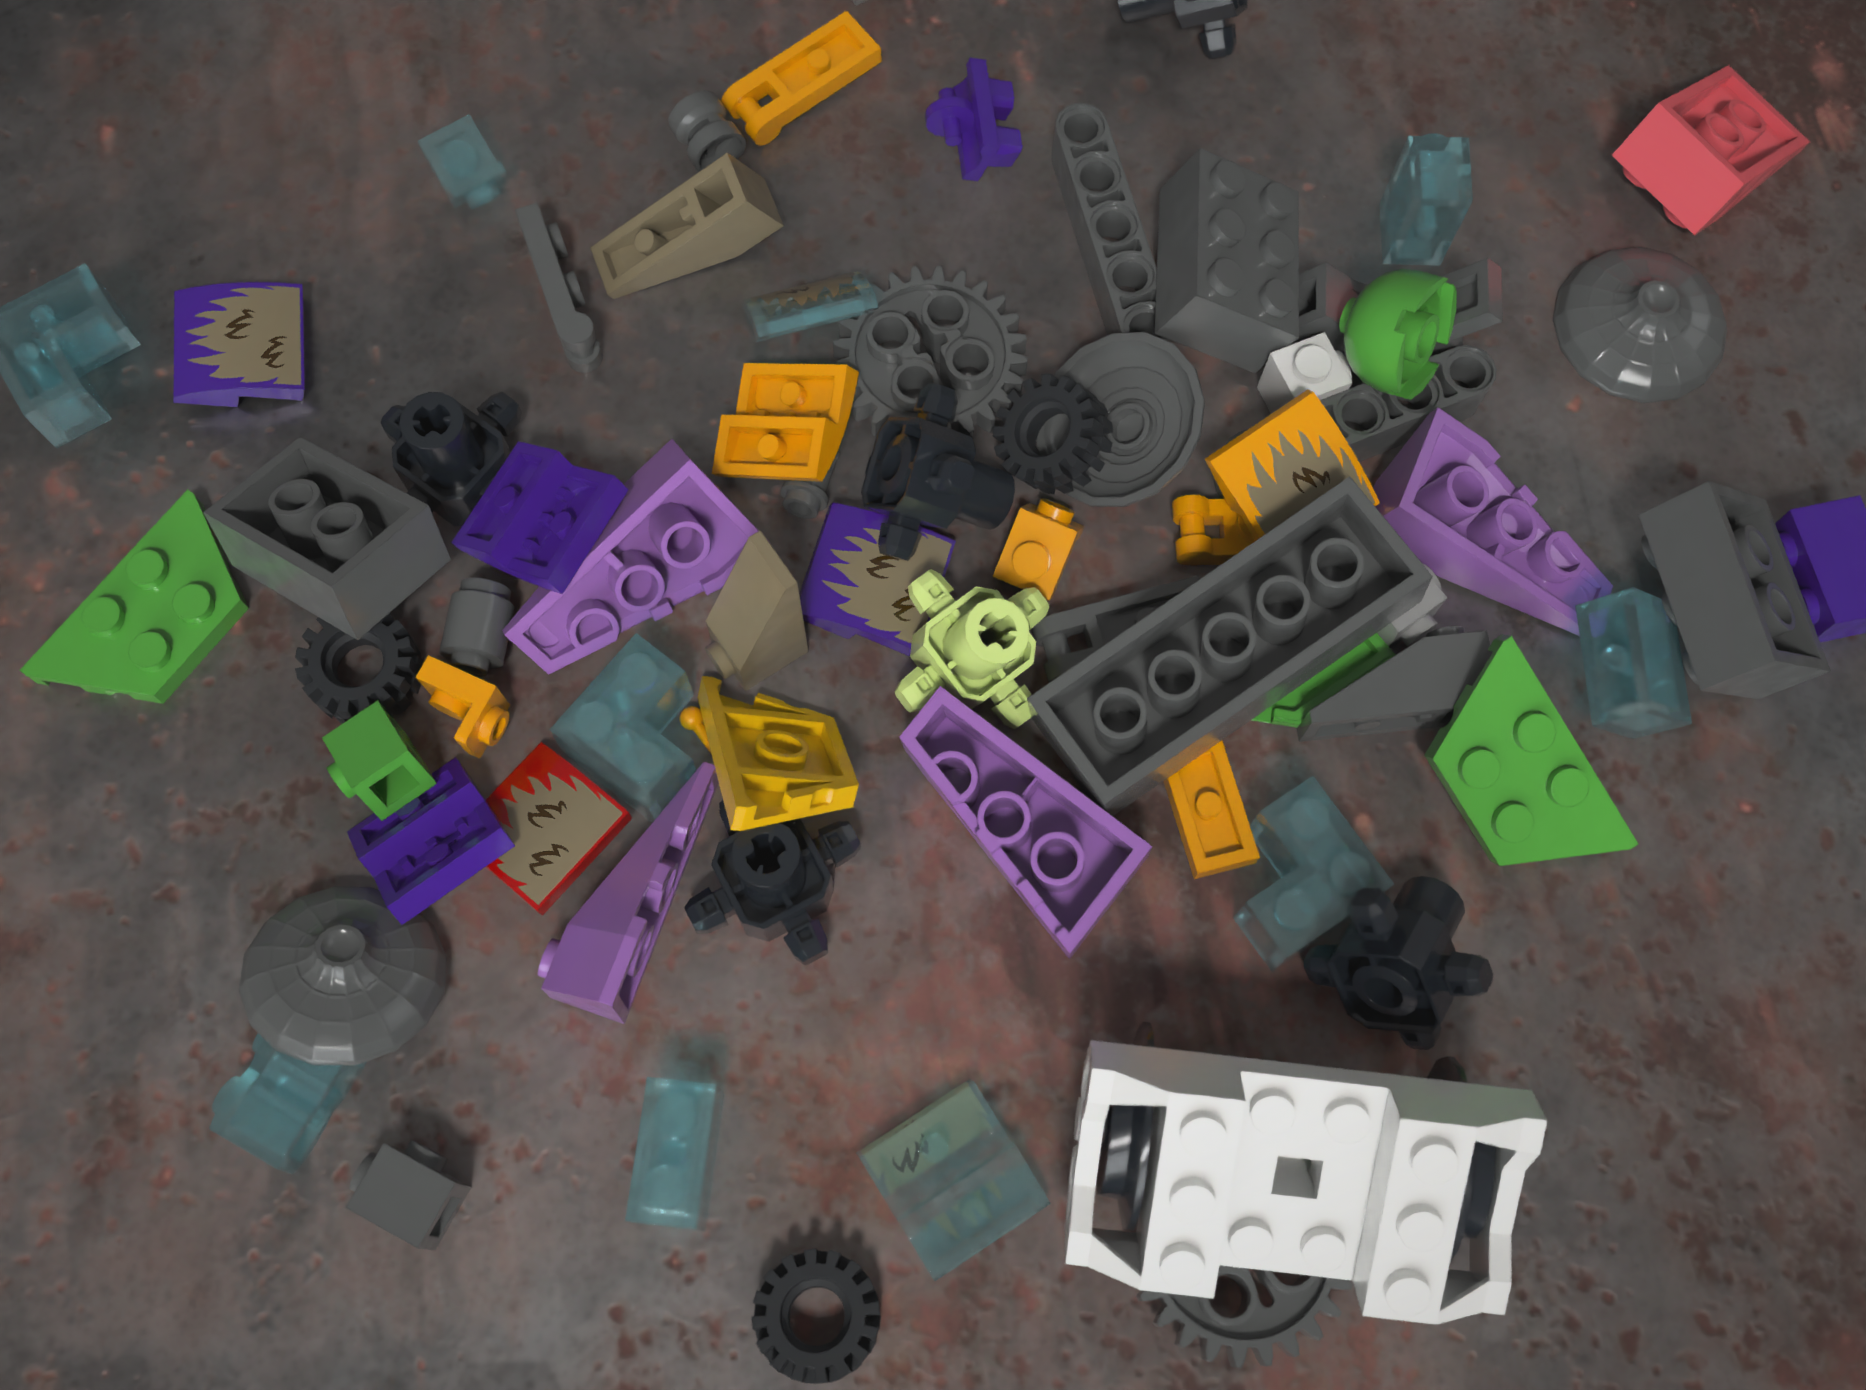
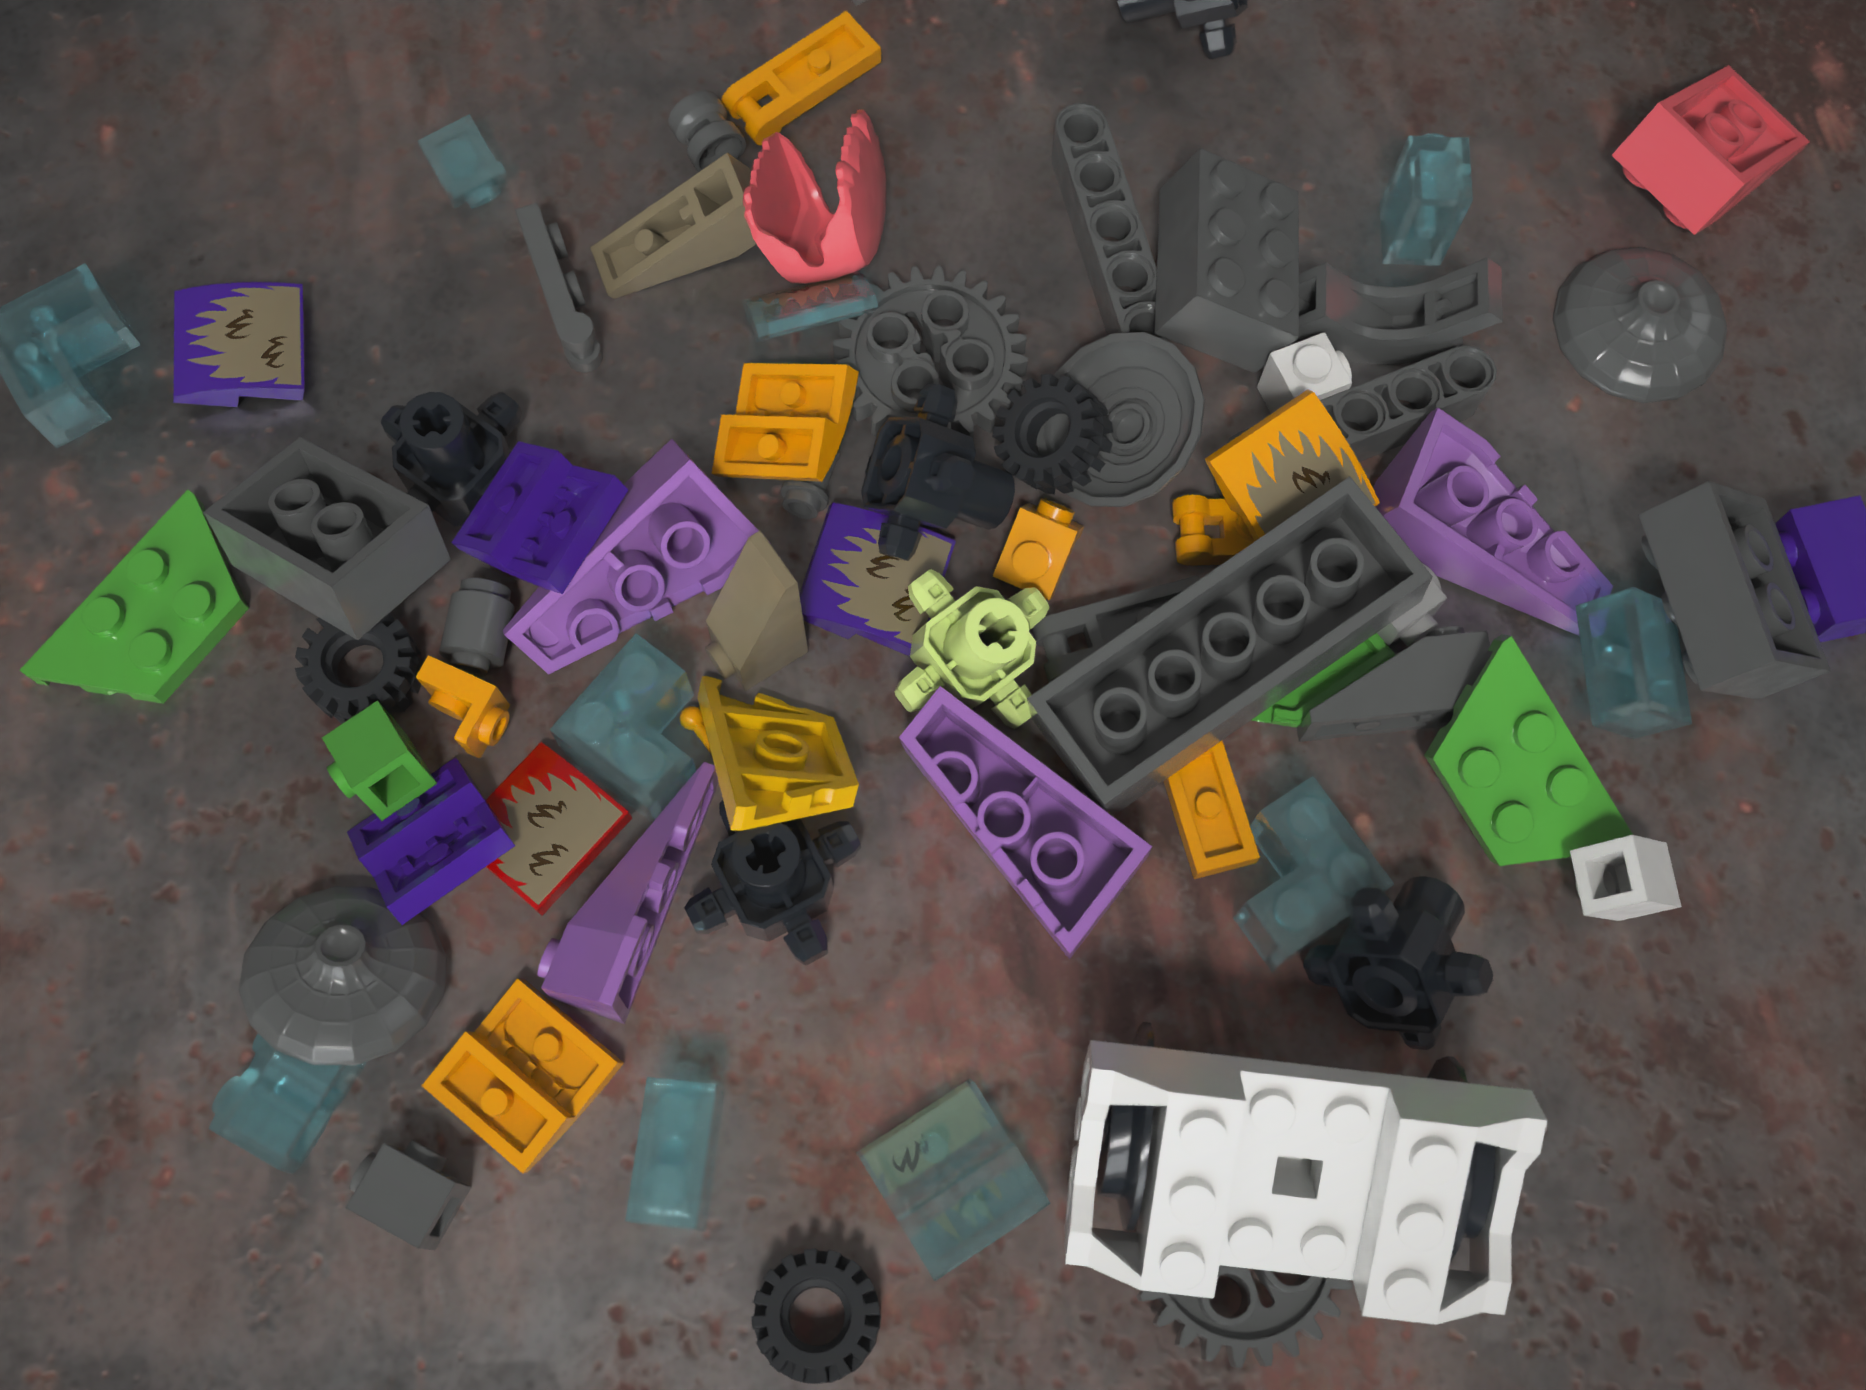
dark purple hips [925,58,1023,181] -> none
bright green cylinder [1339,269,1457,399] -> none
none -> light orange slope [422,978,624,1174]
none -> coral animal [743,110,887,284]
none -> white brick [1570,835,1681,921]

